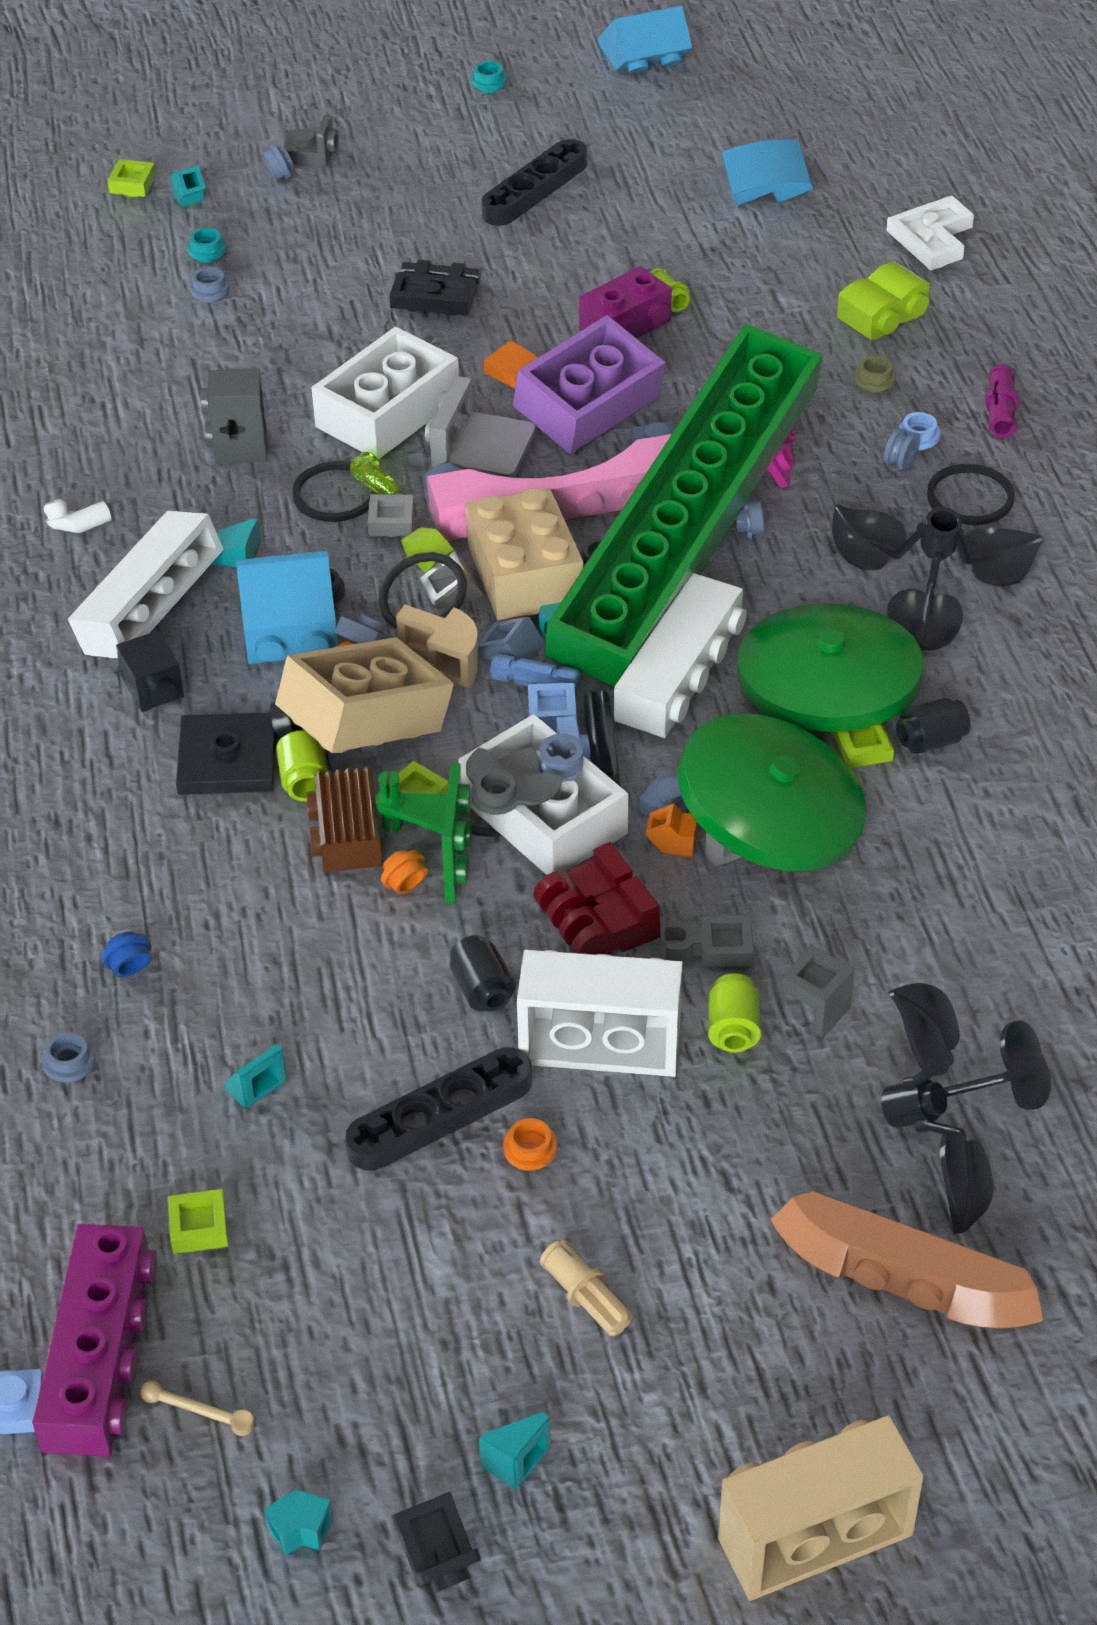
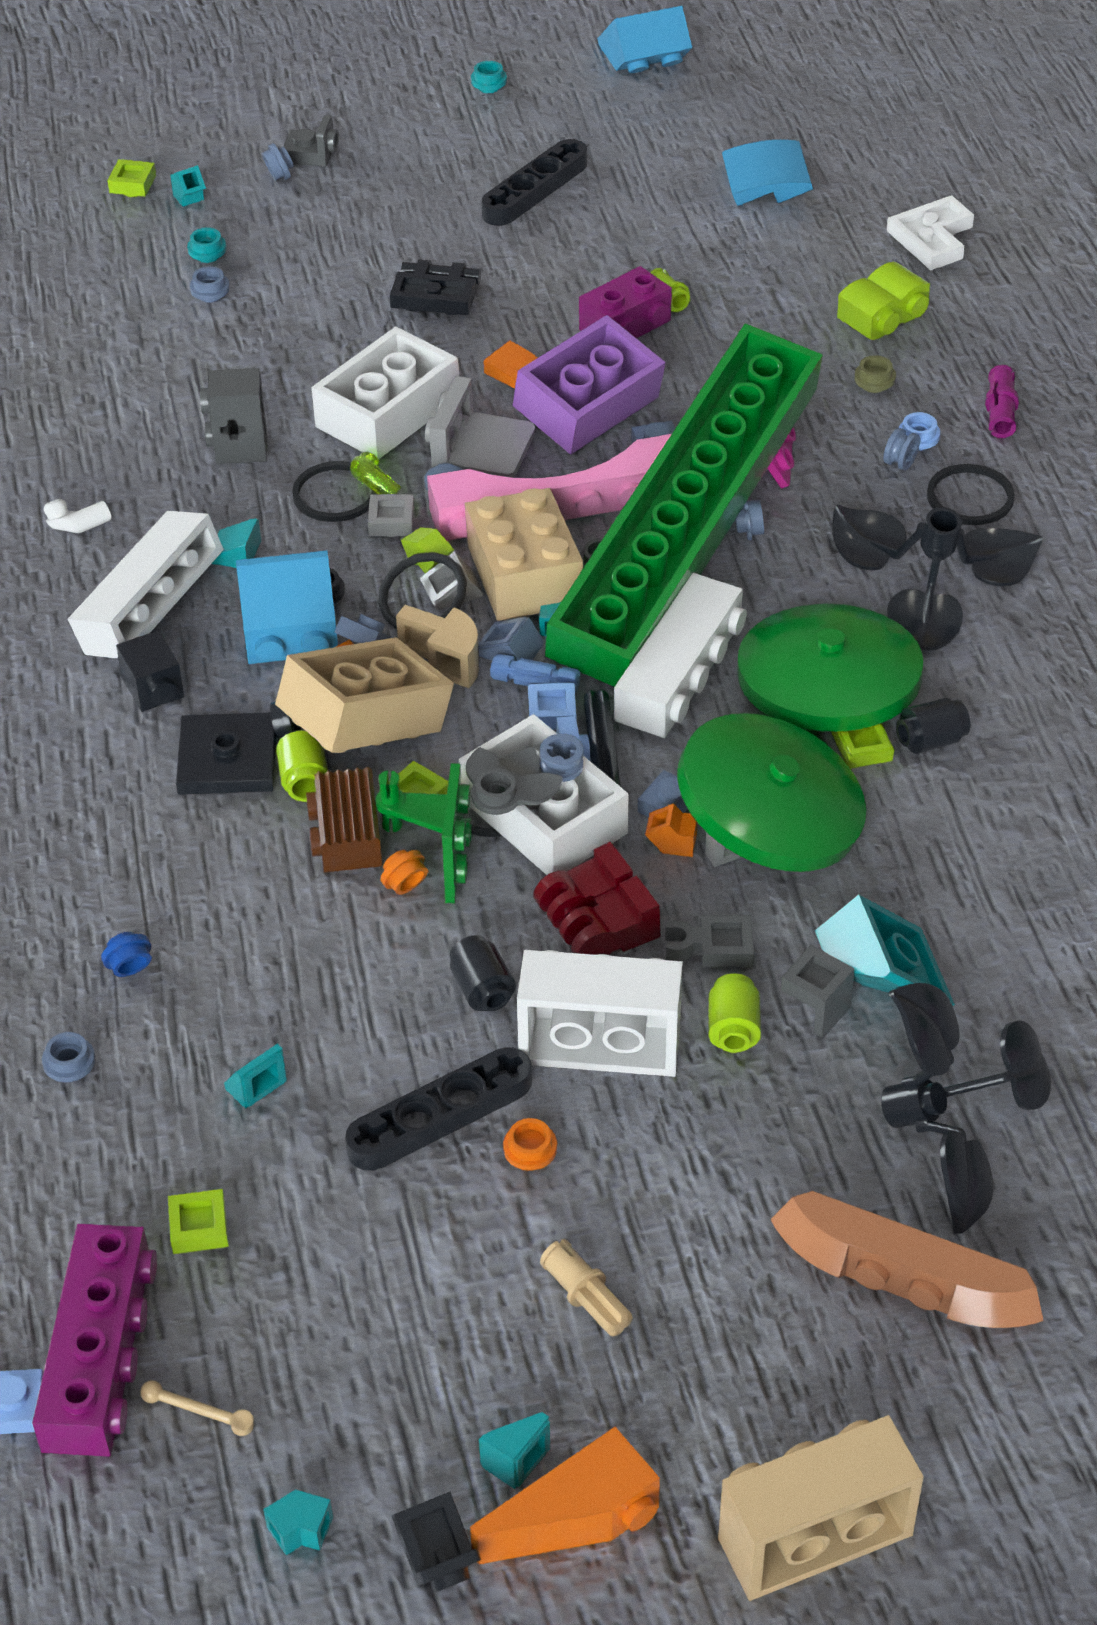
none -> orange slope [470,1427,660,1564]
none -> teal slope [814,895,955,1006]

